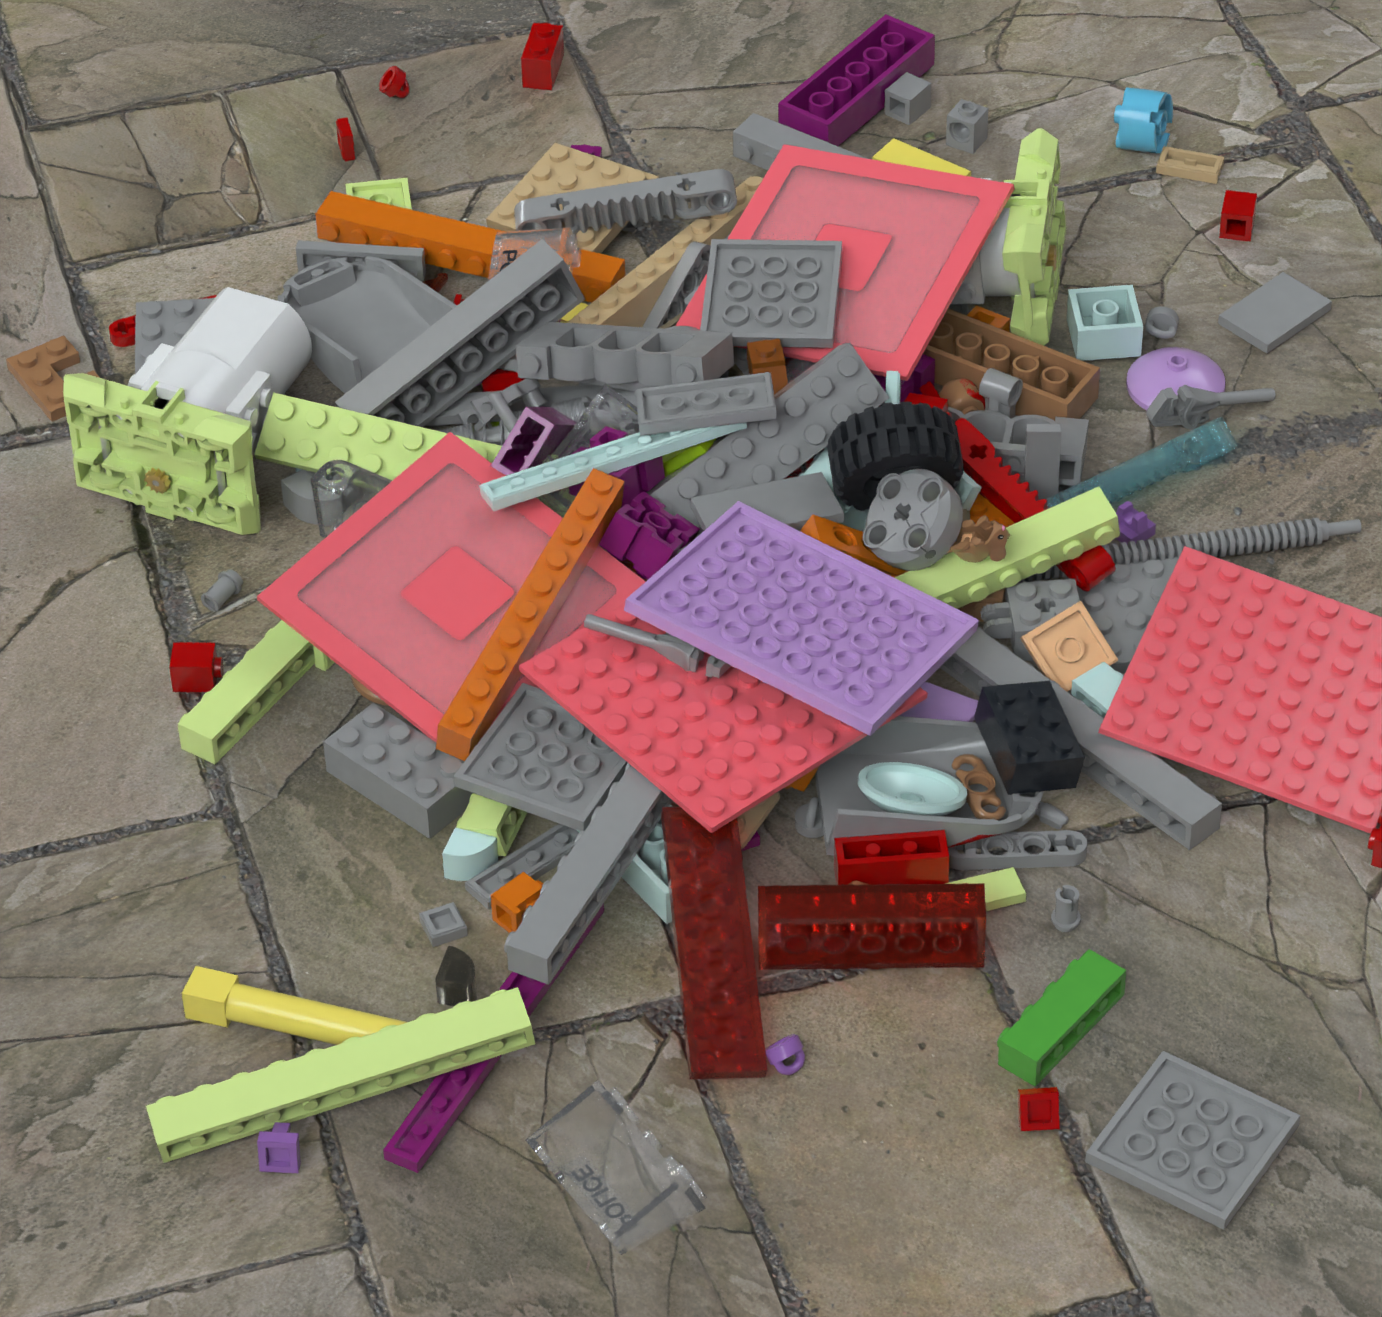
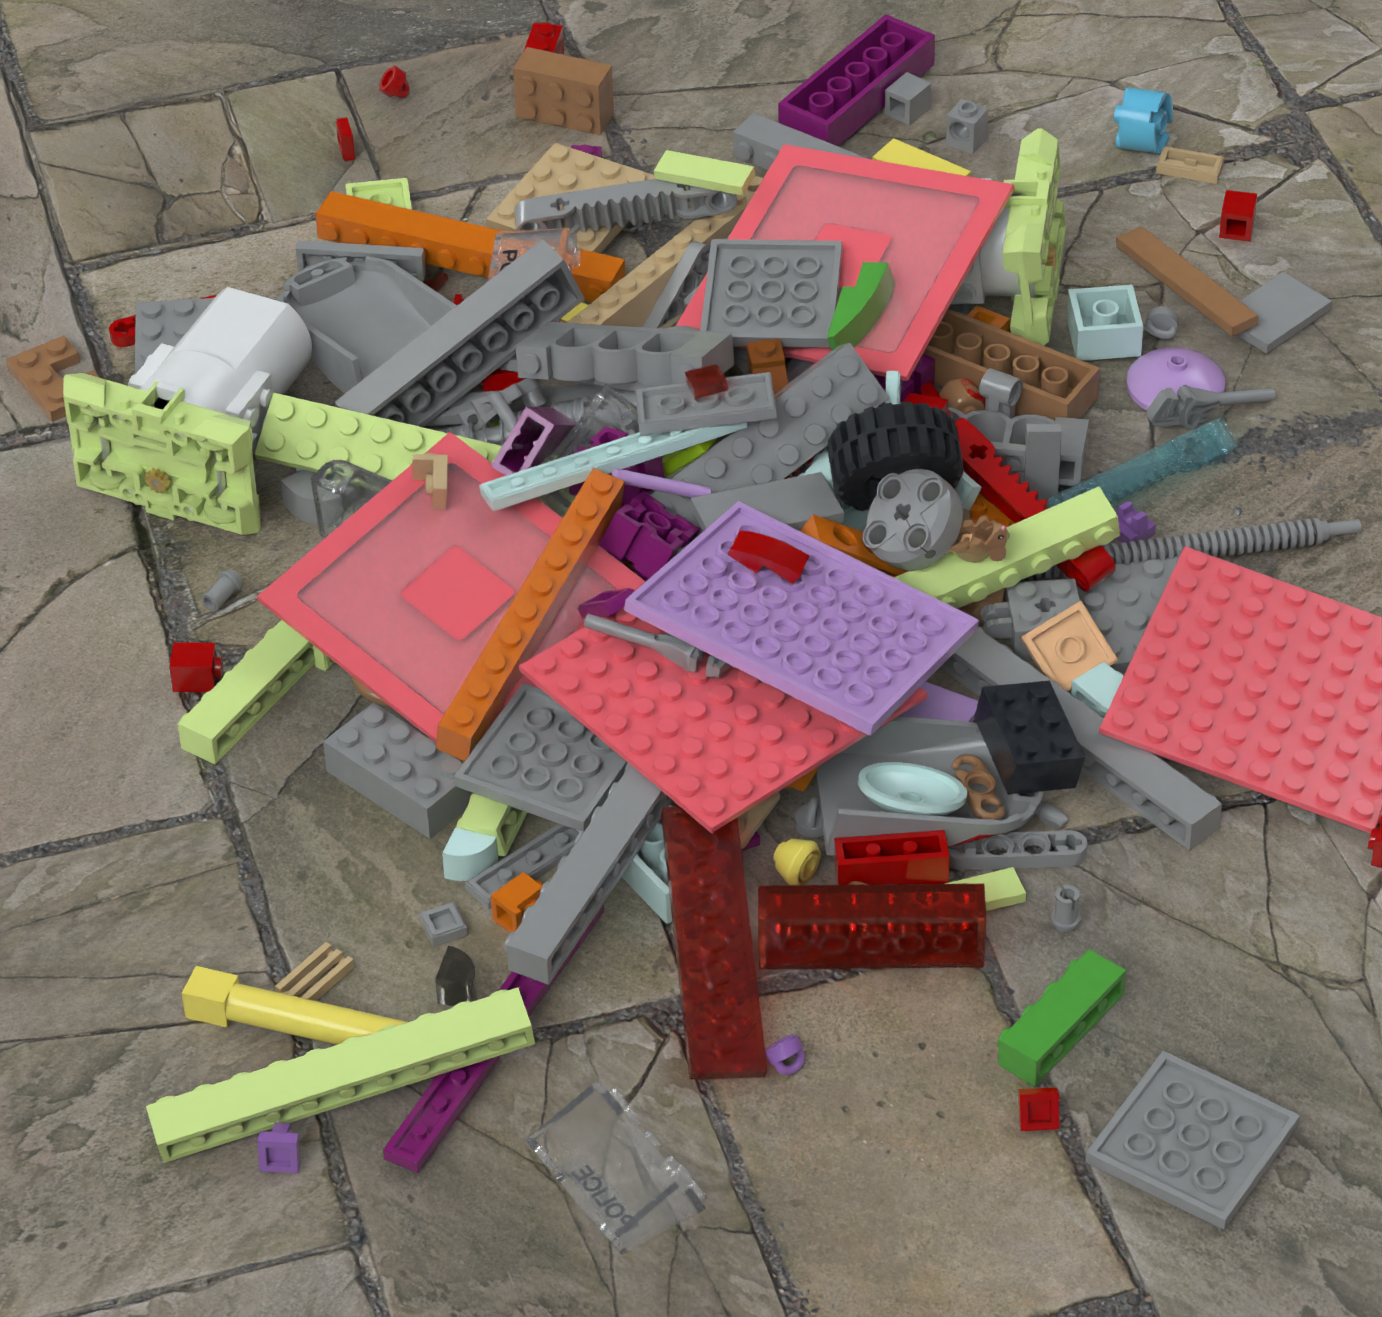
none -> tan tile [275,942,354,1001]
none -> tan bracket [412,453,448,509]
none -> medium nougat brick [513,47,614,135]
none -> magenta tile [577,588,635,619]
none -> lavender bar [612,468,711,498]
none -> yellowish green tile [654,150,755,196]
none -> clear red tile [685,364,728,399]
none -> red slope [727,530,809,584]
none -> light yellow cone [773,838,821,887]
none -> bright green slope [827,262,895,350]
none -> medium nougat tile [1116,226,1258,336]

